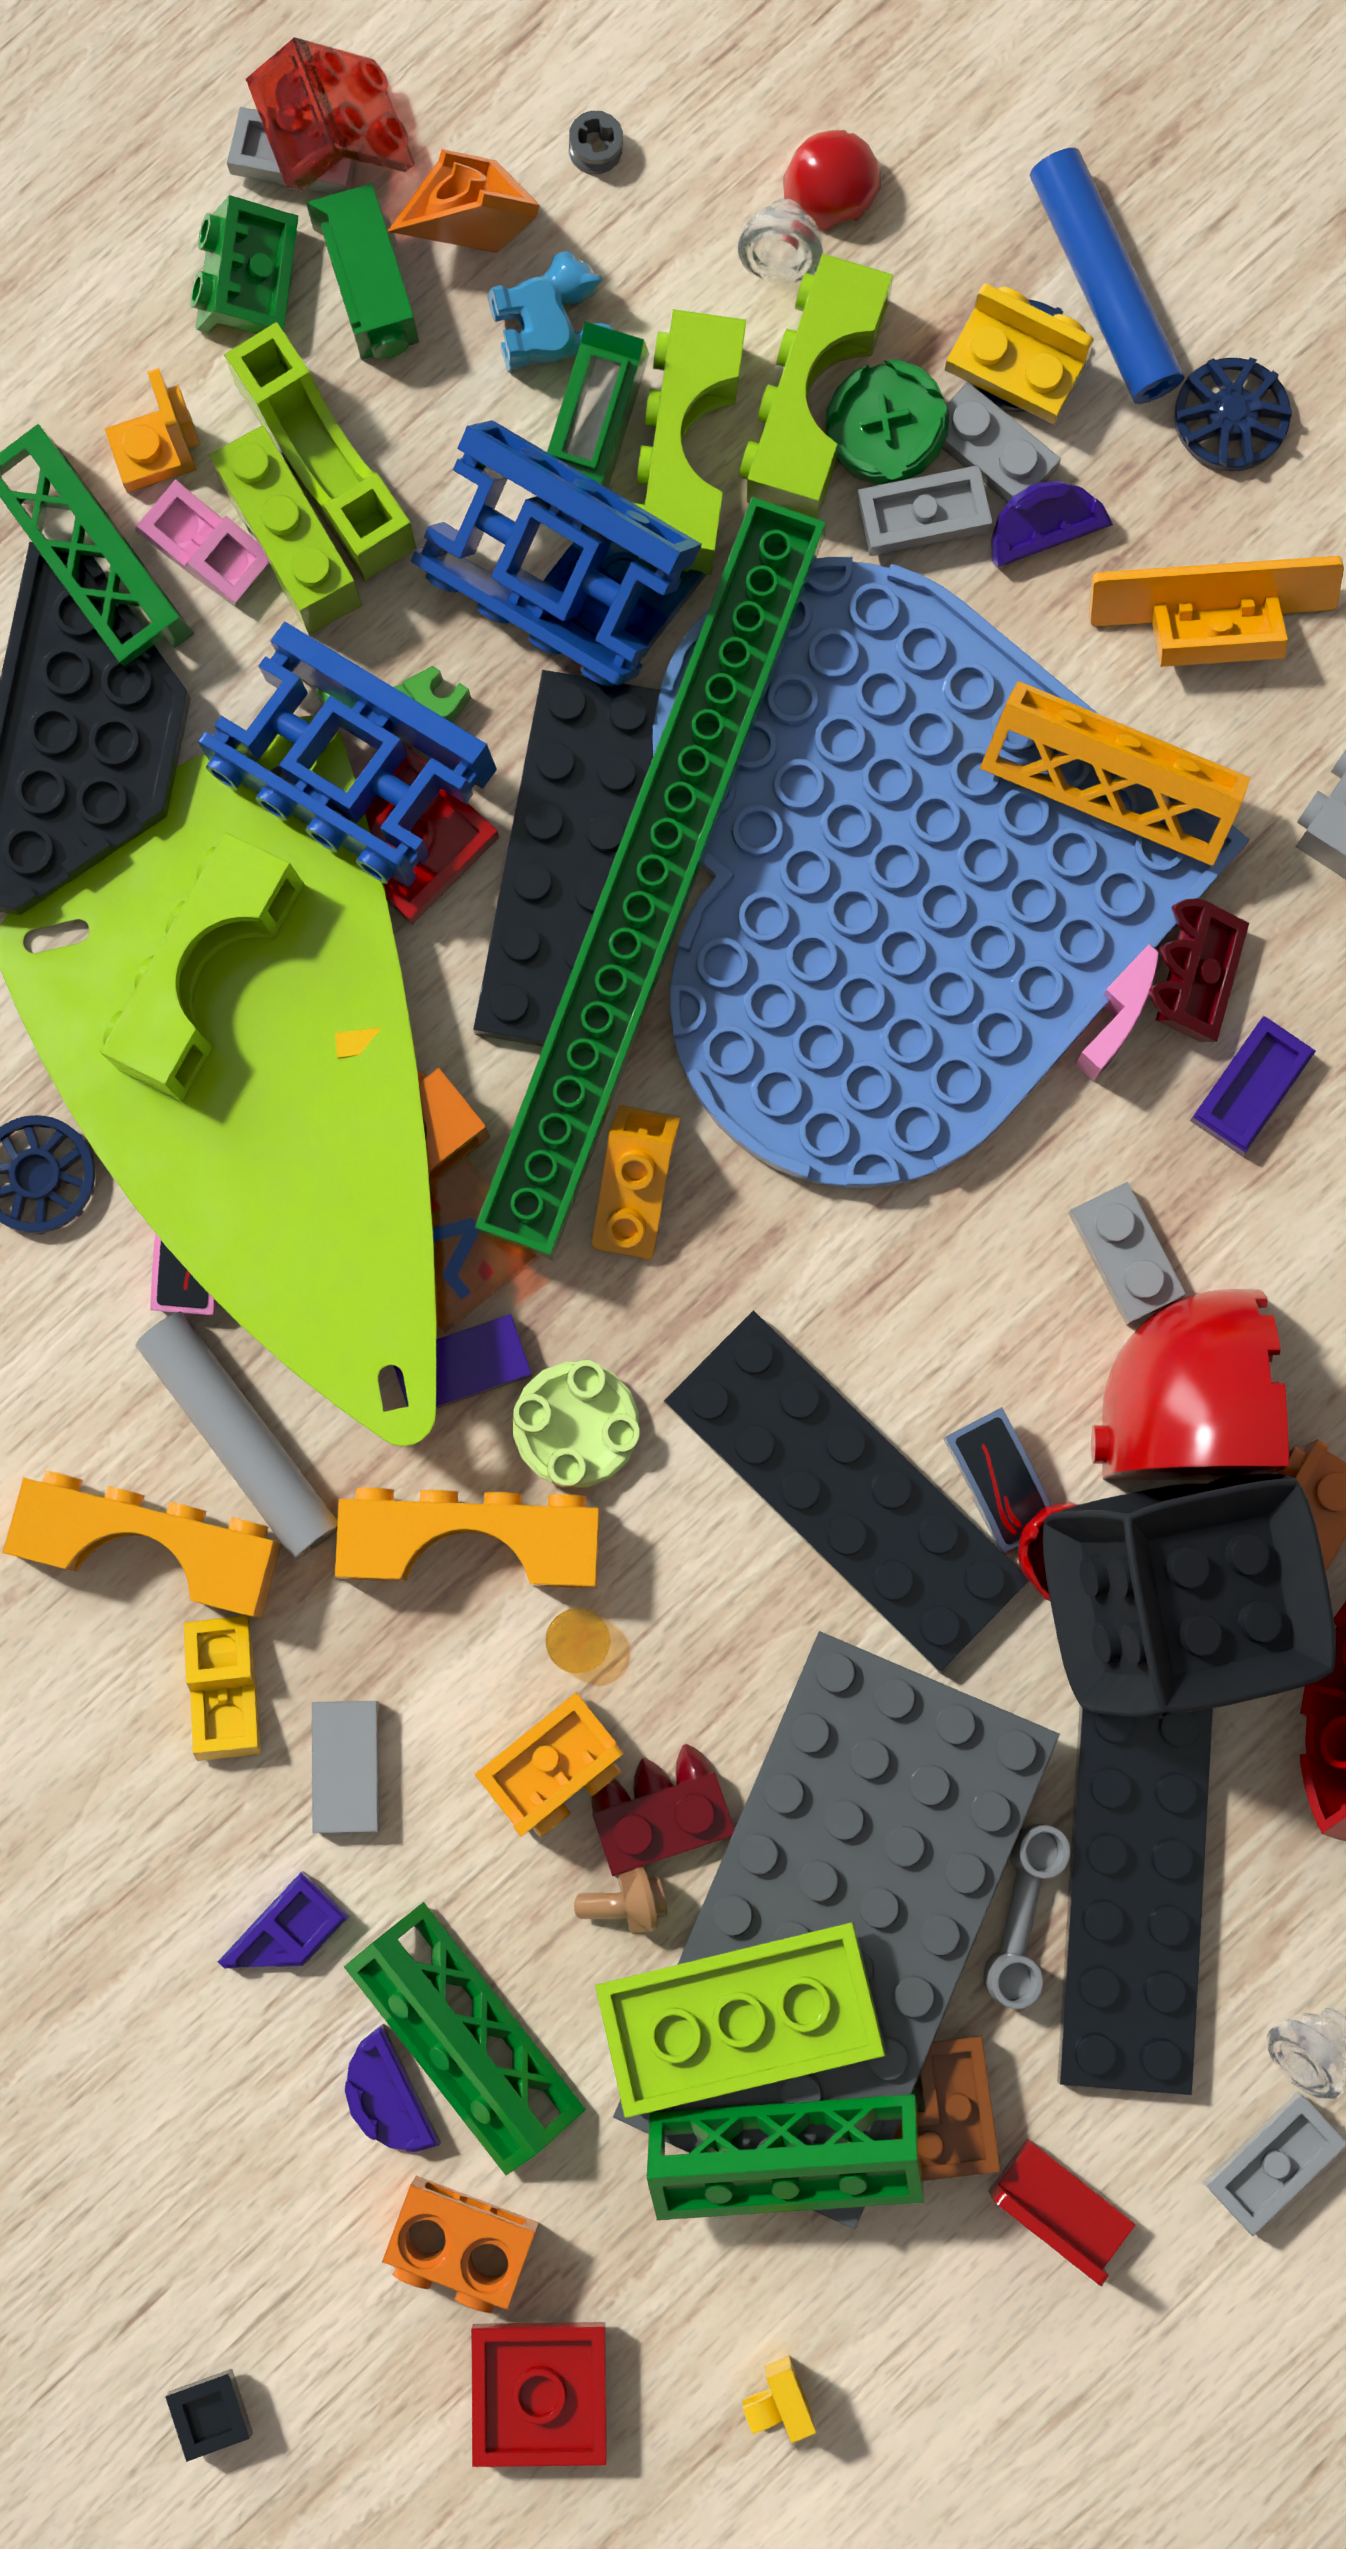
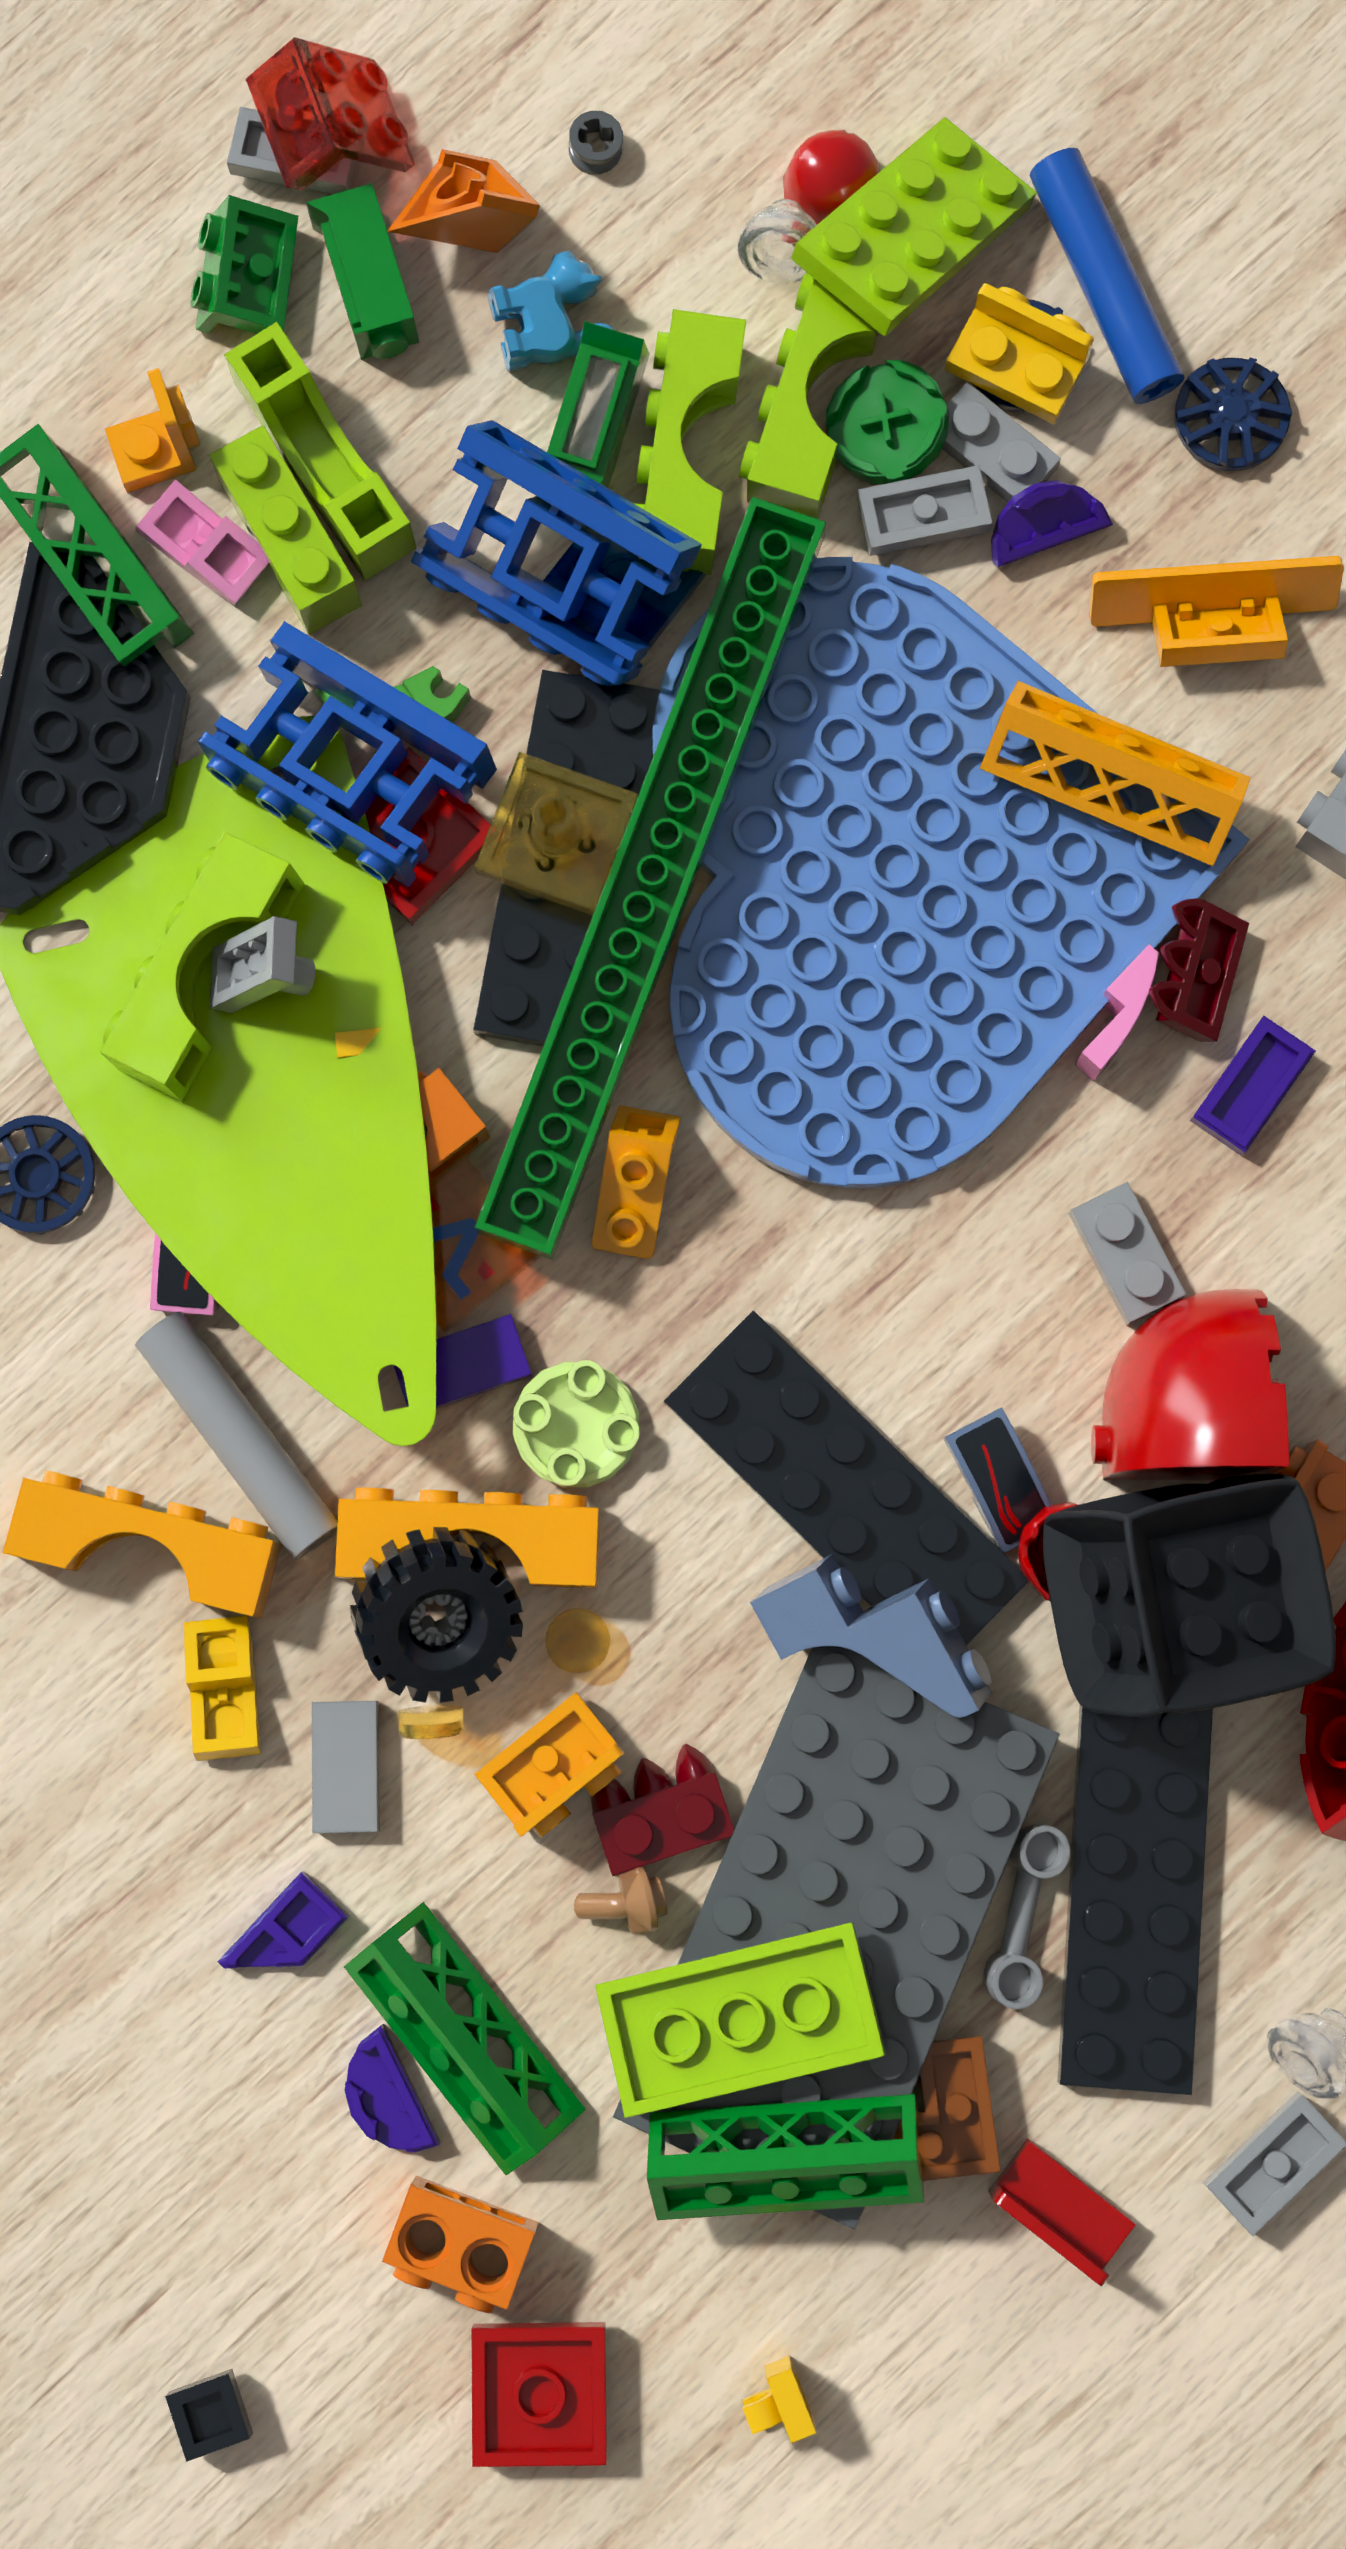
none -> light grey tile [209,916,316,1013]
none -> black bush [350,1527,523,1703]
none -> clear yellow tile [398,1705,464,1739]
none -> clear yellow plate [474,752,638,915]
none -> sand blue arch [750,1554,992,1718]
none -> lime plate [791,117,1037,337]

